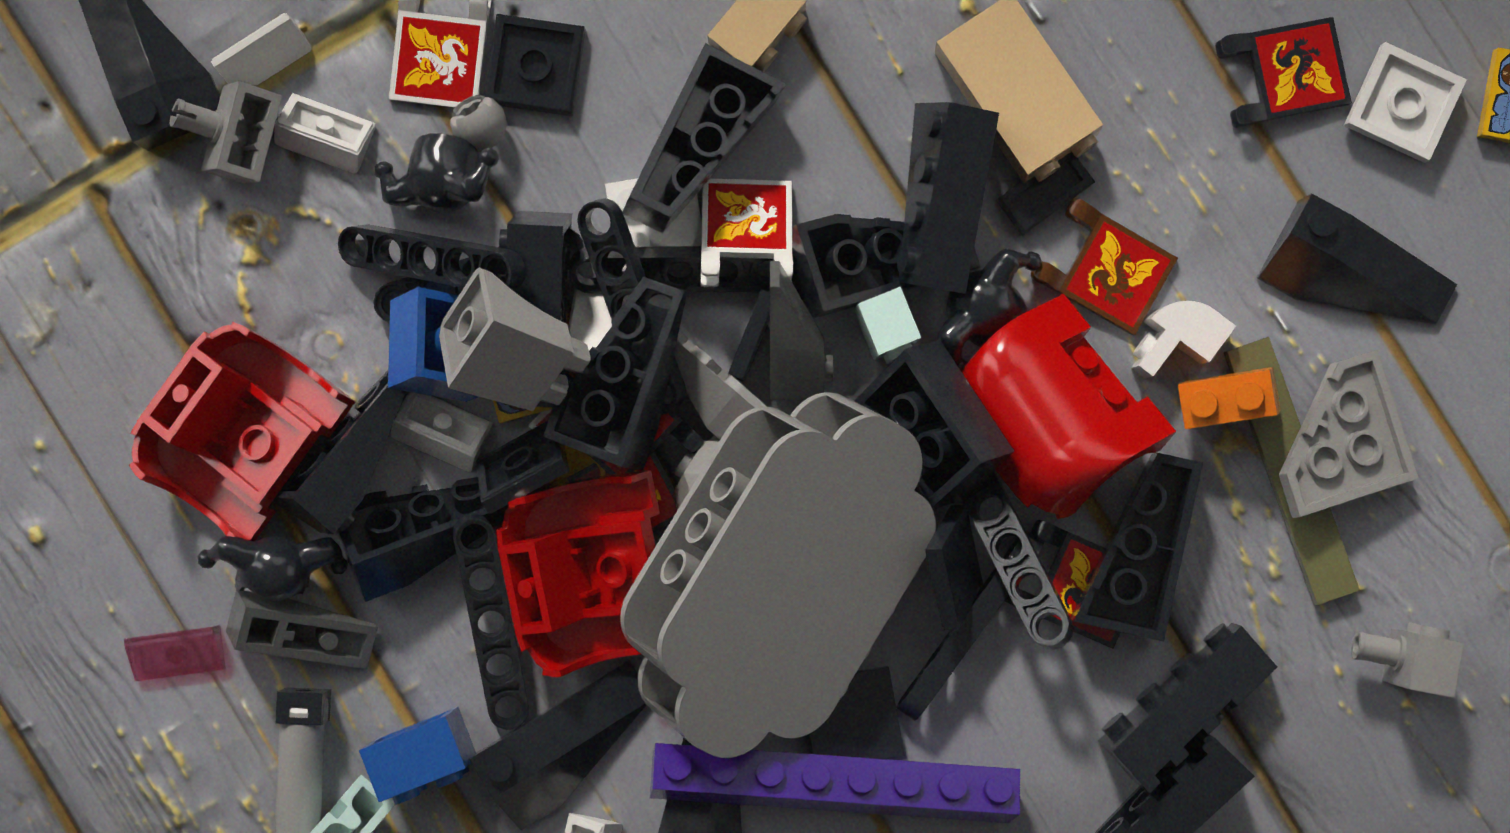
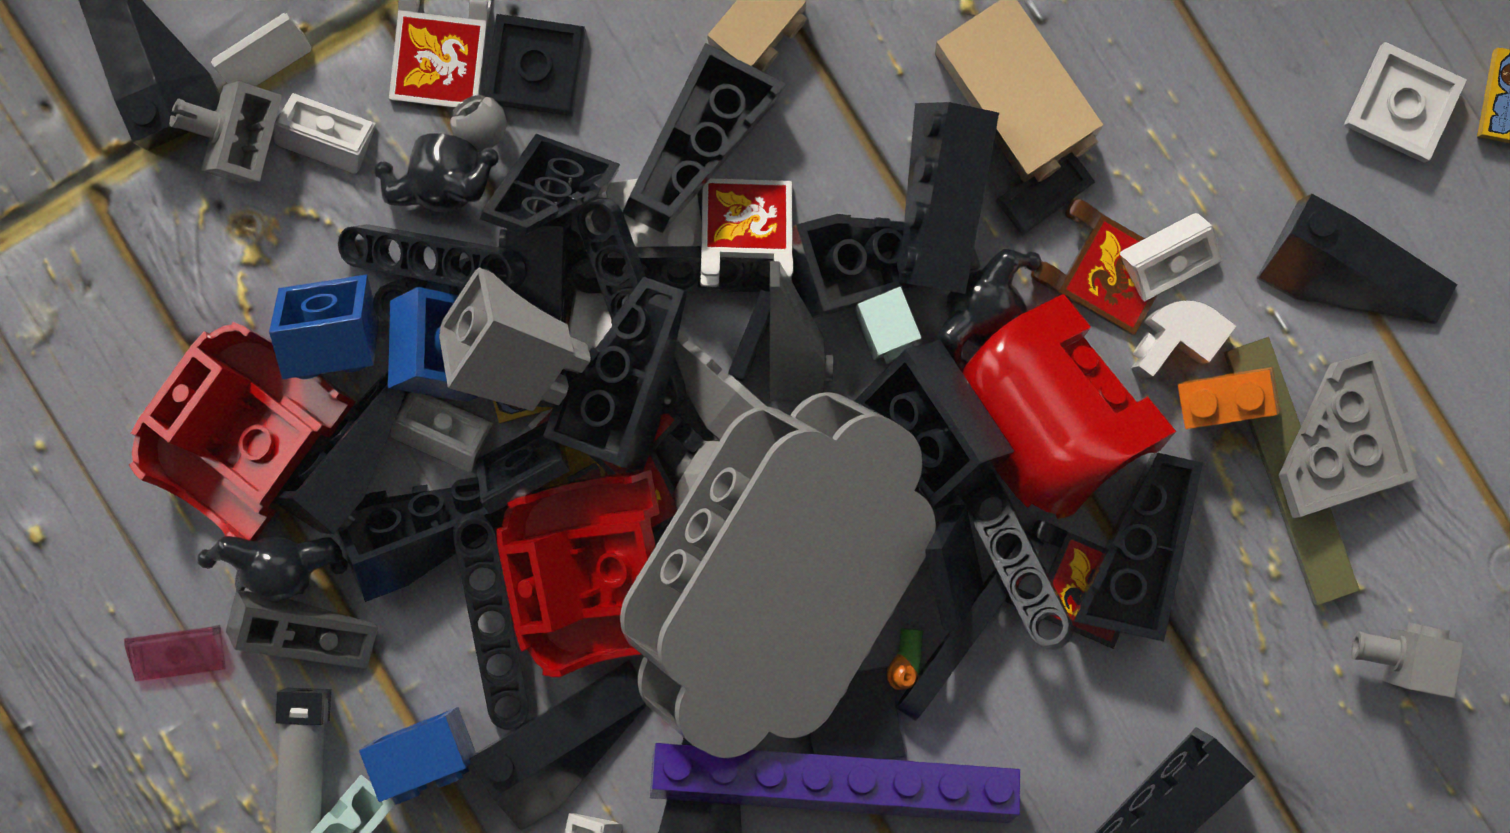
black wedge [1098,623,1277,794] -> none
flag [1215,17,1352,128] -> none
none -> blue brick [269,275,379,379]
none -> black wedge [480,134,620,235]
none -> arm [886,628,923,690]
none -> white slope [1120,213,1222,301]

